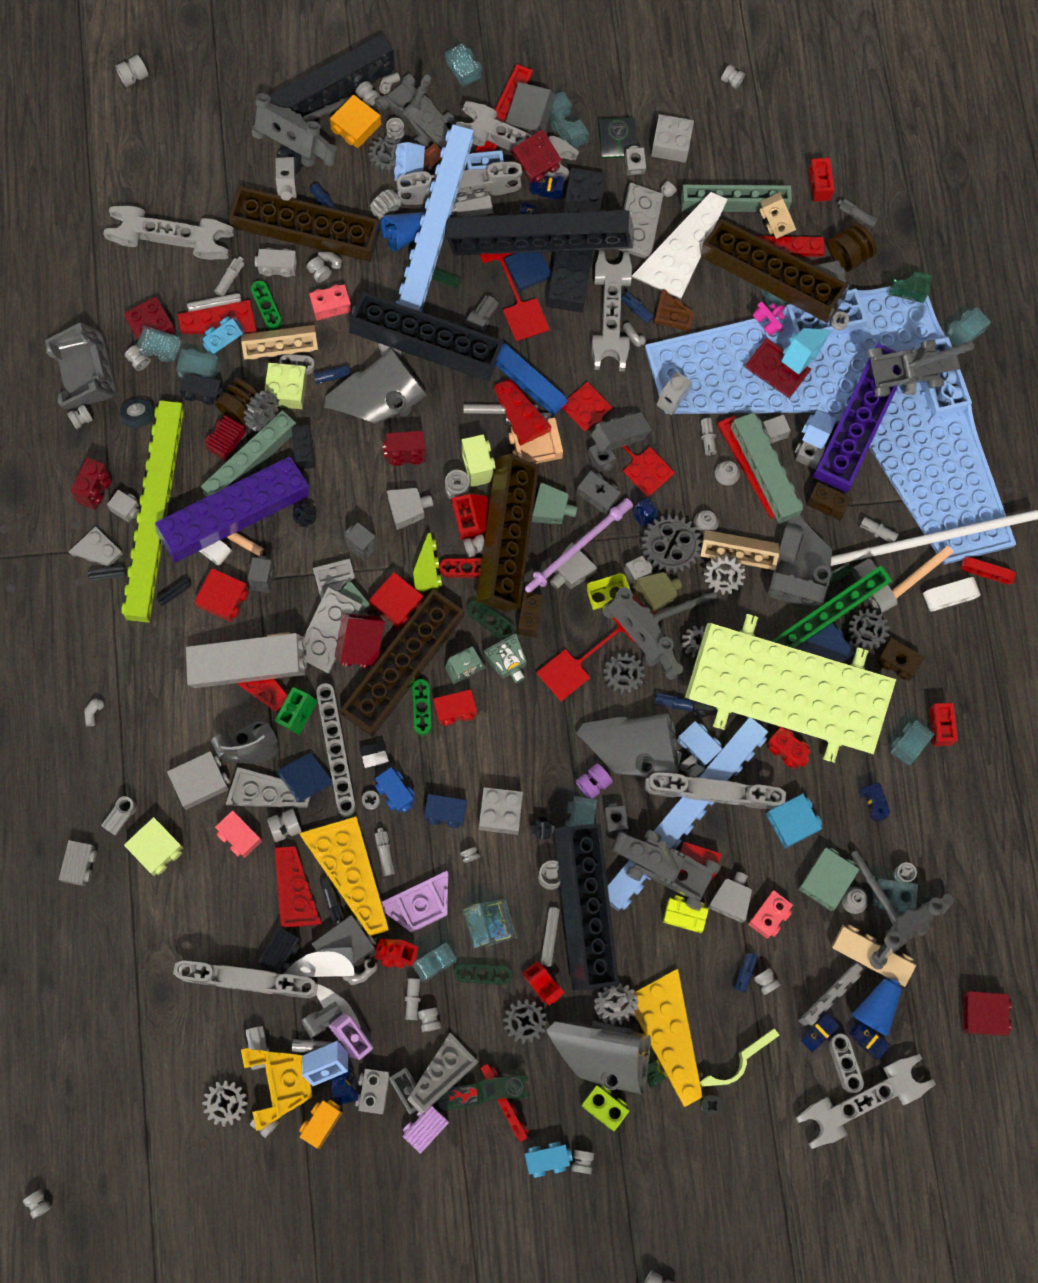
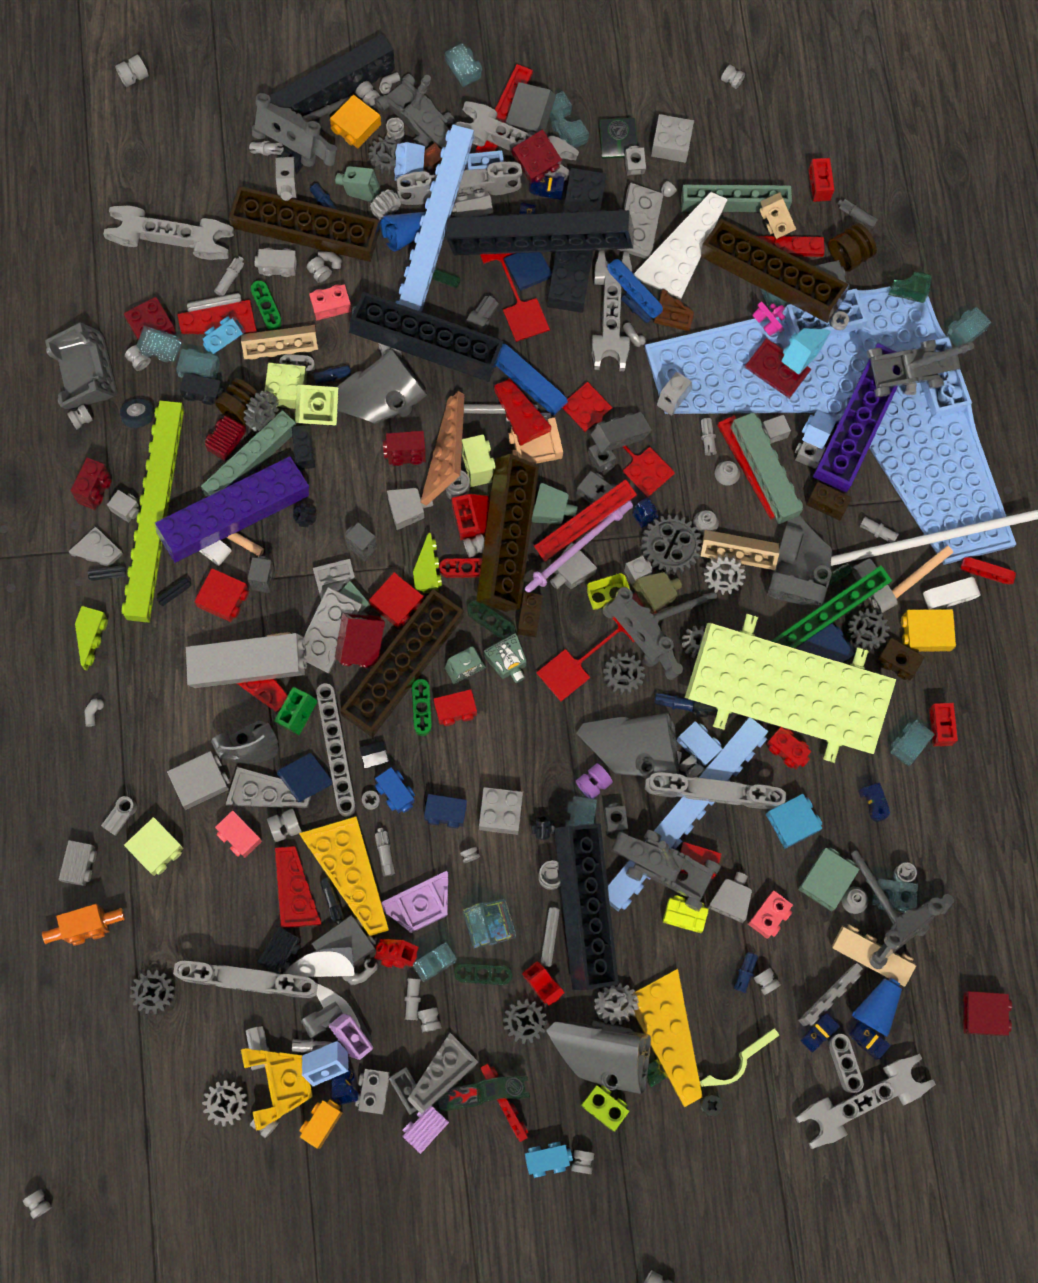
none -> orange brick [42,904,125,946]
none -> lime slope [75,606,108,671]
none -> dark grey gear [130,970,175,1015]
none -> light grey pin [249,141,283,156]
none -> yellowish green brick [295,385,338,425]
none -> sand green torso [335,166,380,202]
none -> nougat wing [420,391,464,506]
none -> red plate [534,479,637,562]
none -> blue beam [607,259,663,318]
none -> yellow brick [901,609,956,652]

